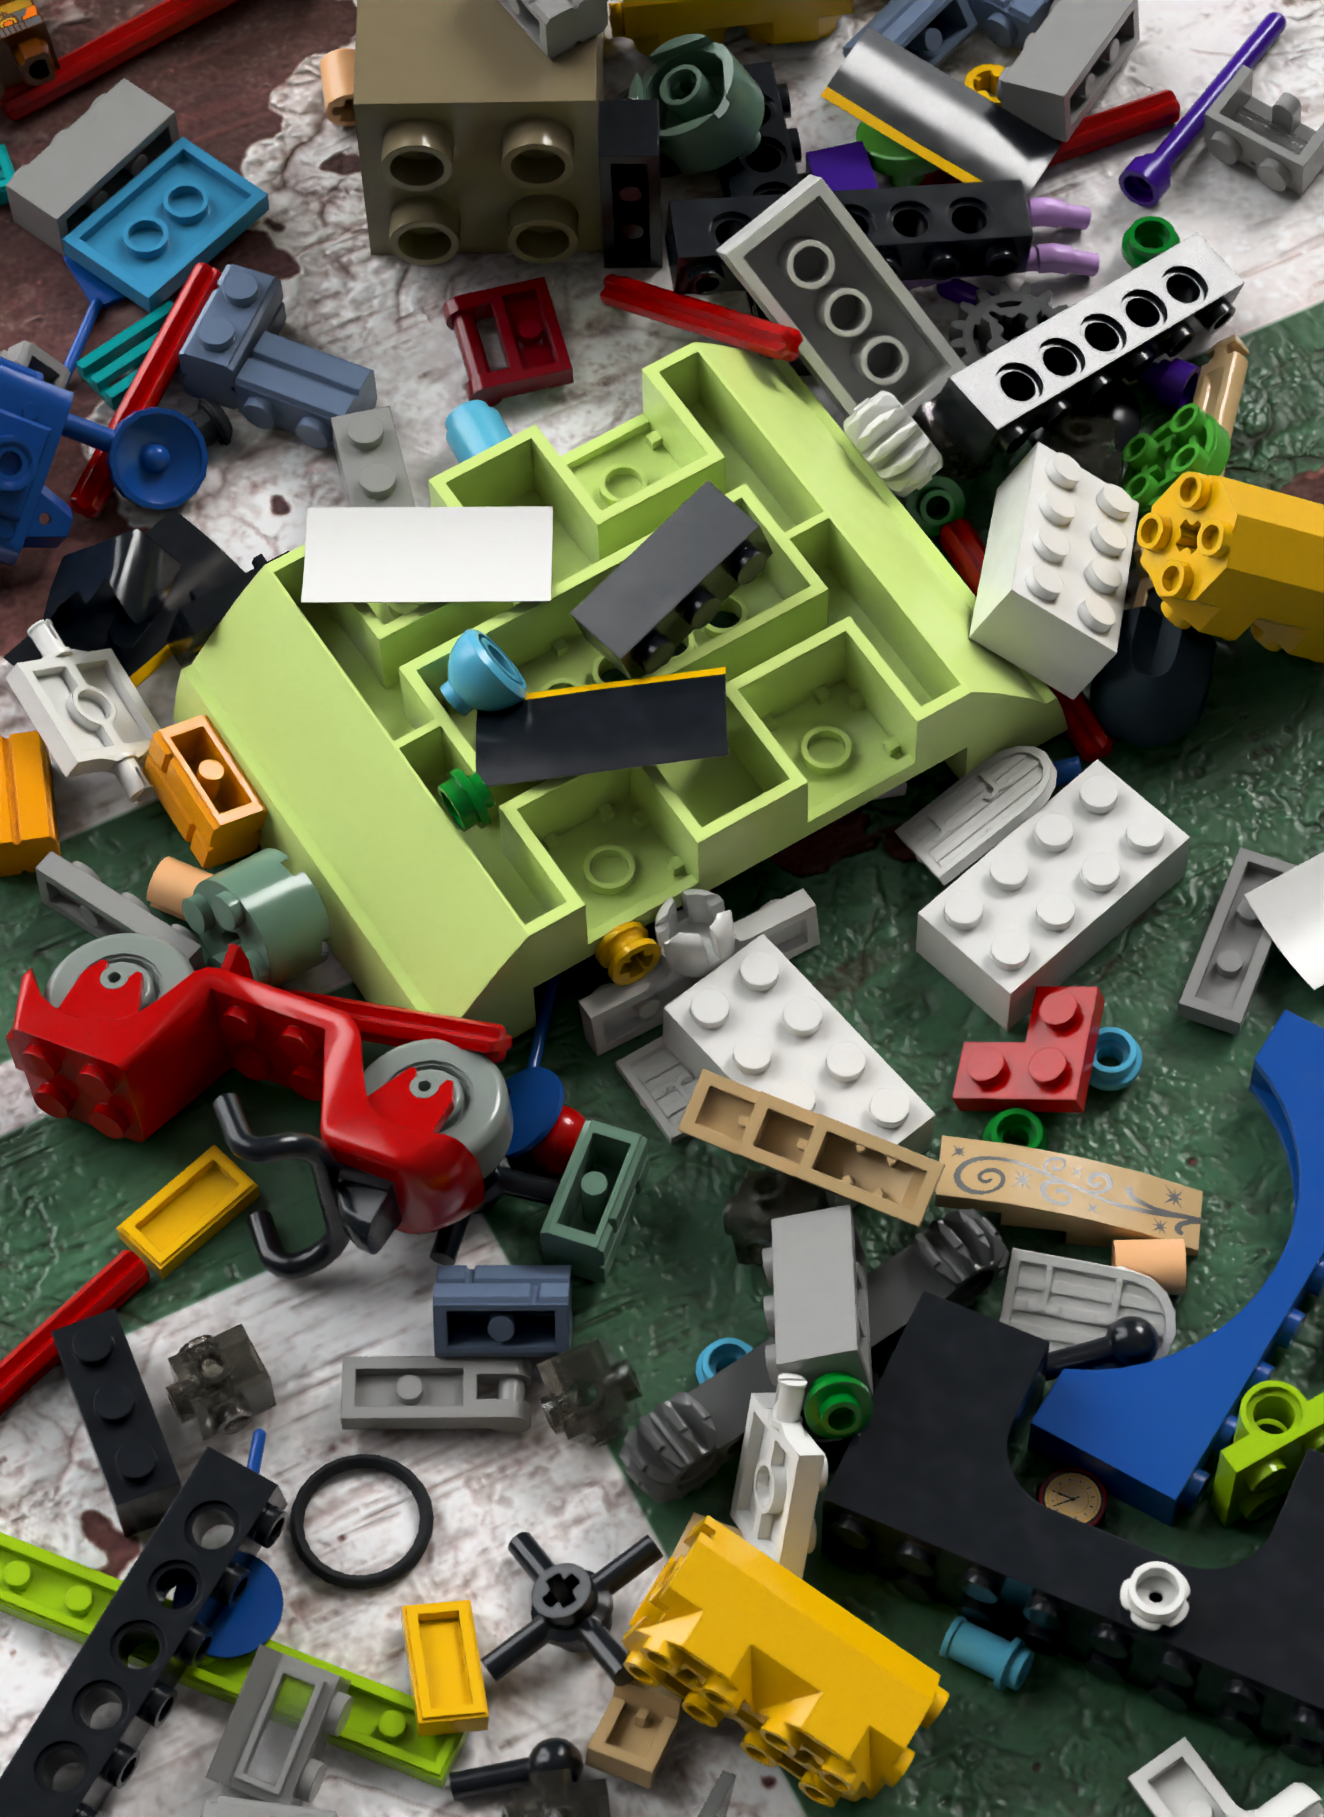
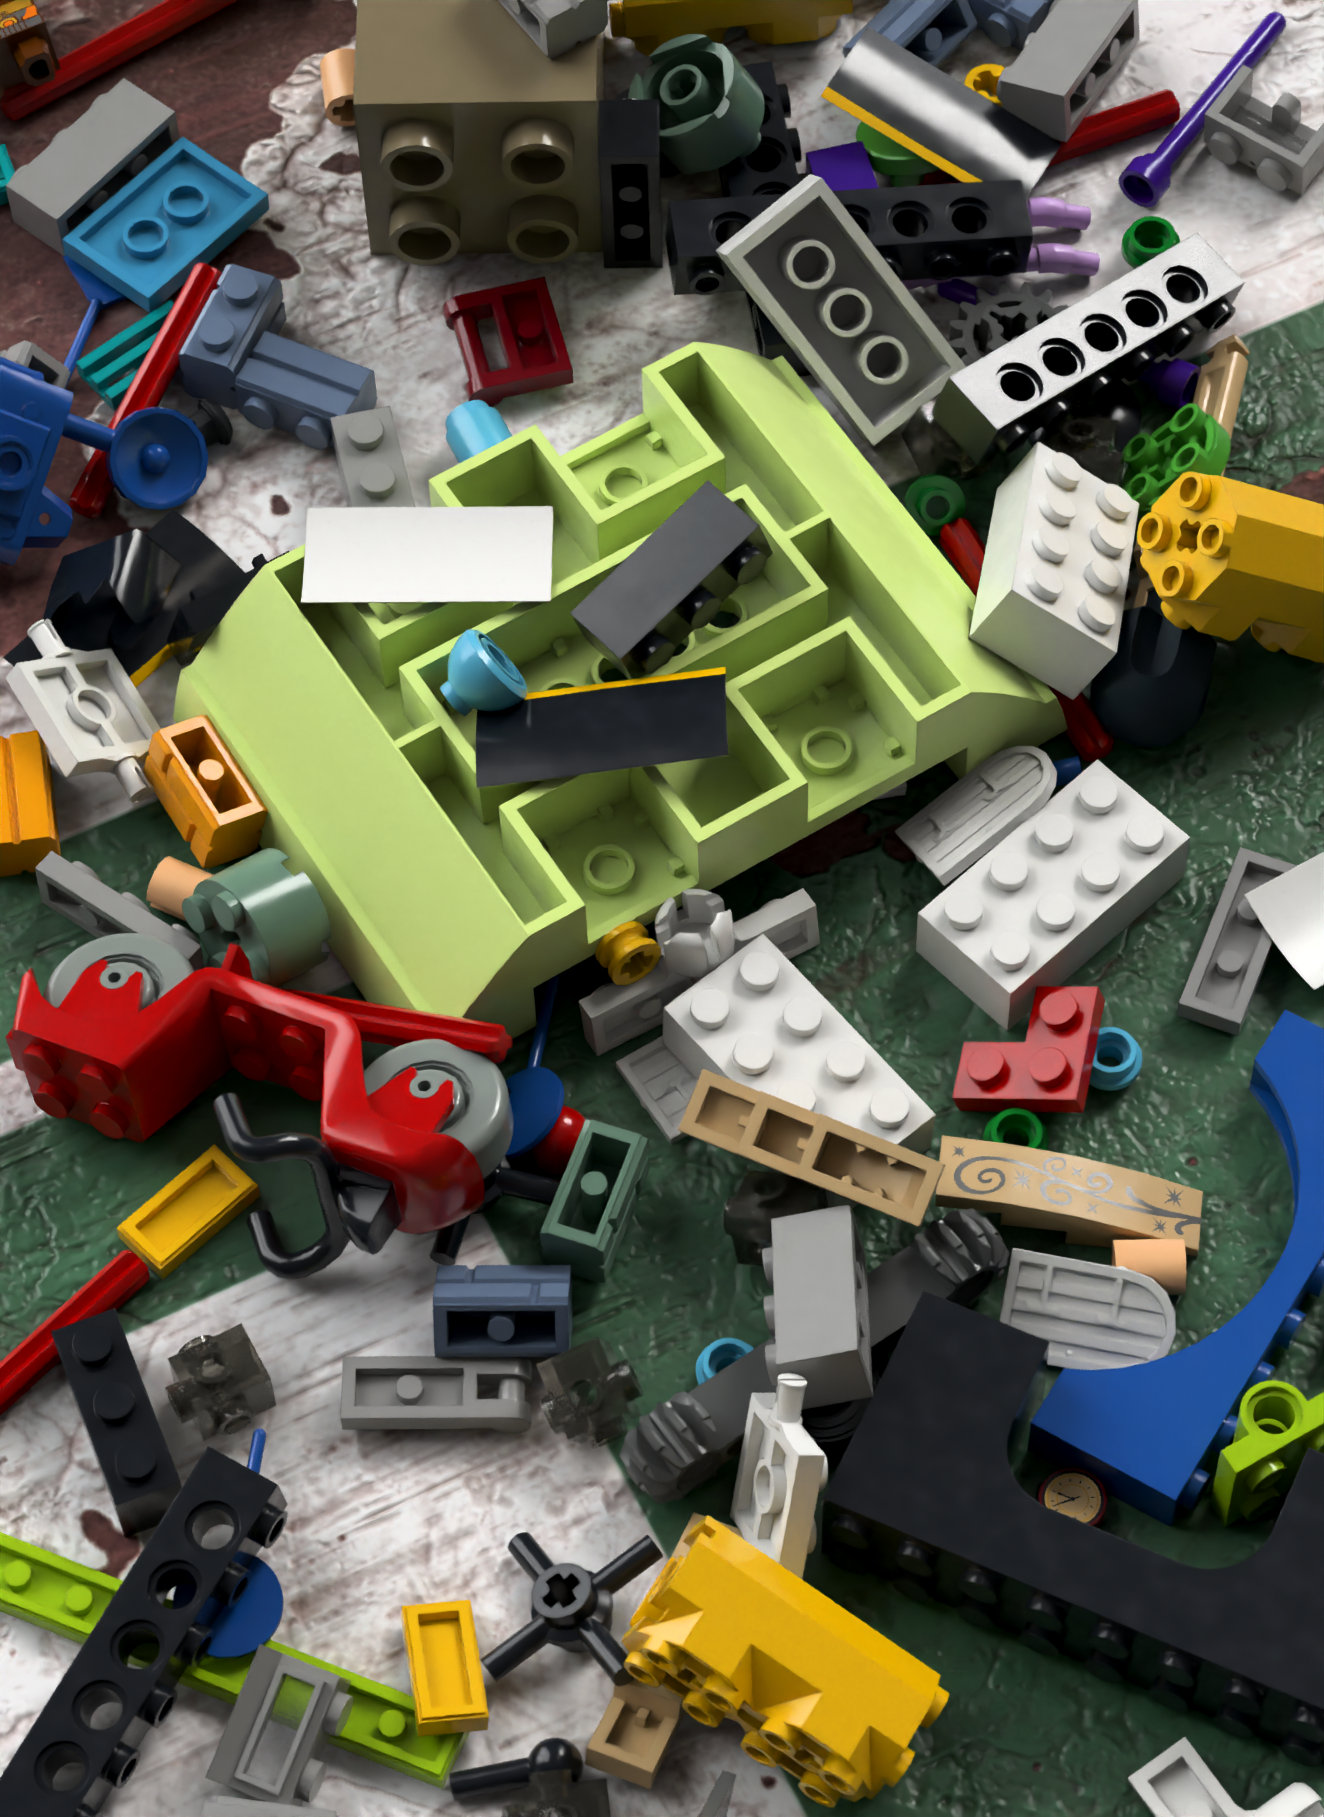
black tyre [289,1454,434,1590] -> none
green plate [437,767,495,831] -> none
red axle [599,274,803,362] -> none
green plate [803,1372,874,1439] -> none
white gear [843,390,943,498] -> none
medium azure pin [940,1616,1034,1691] -> none
black bar [1045,1316,1159,1382] -> none
white plate [1120,1561,1190,1631] -> none

